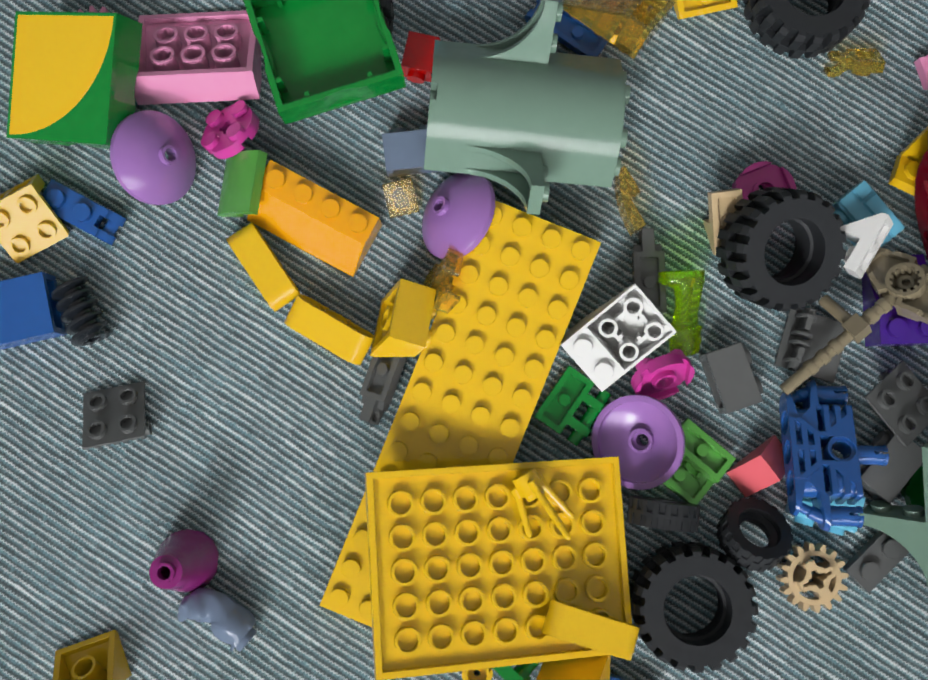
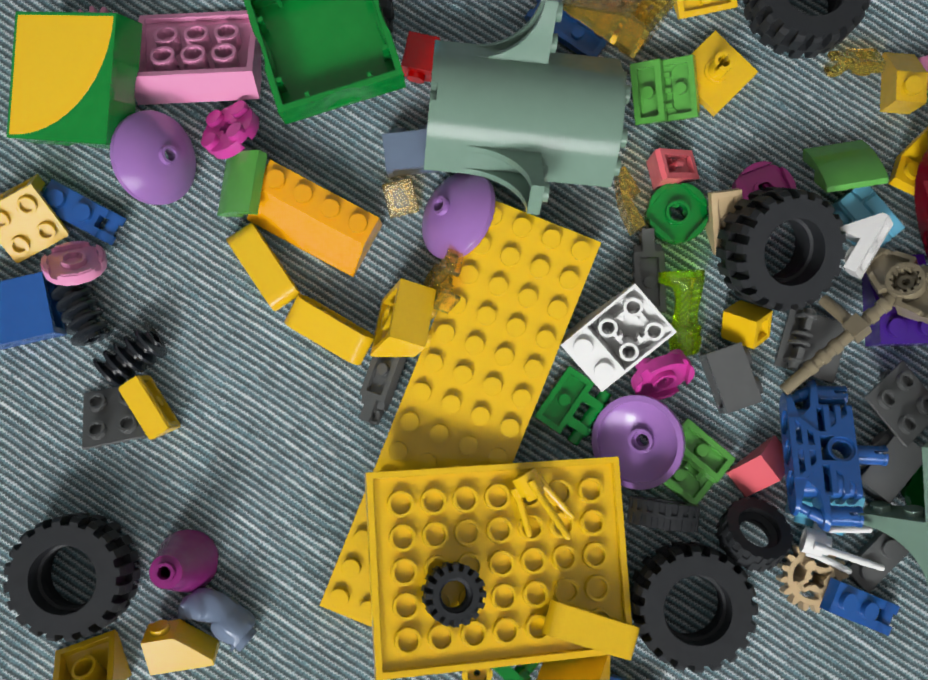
none -> black tyre [3,512,141,642]
none -> bright pink tile [40,241,107,286]
none -> black piece [92,322,167,387]
none -> yellow slope [118,375,181,440]
none -> yellow slope [141,619,220,675]
none -> black tyre [421,562,486,628]
none -> bright green slope [630,54,700,125]
none -> green plate [644,183,708,245]
none -> coral slope [646,148,700,190]
none -> yellow tile [691,30,758,117]
none -> yellow panel [721,300,773,349]
none -> white plant [799,522,885,574]
none -> bright green slope [803,140,889,193]
none -> blue plate [819,578,900,636]
none -> yellow slope [880,52,928,114]

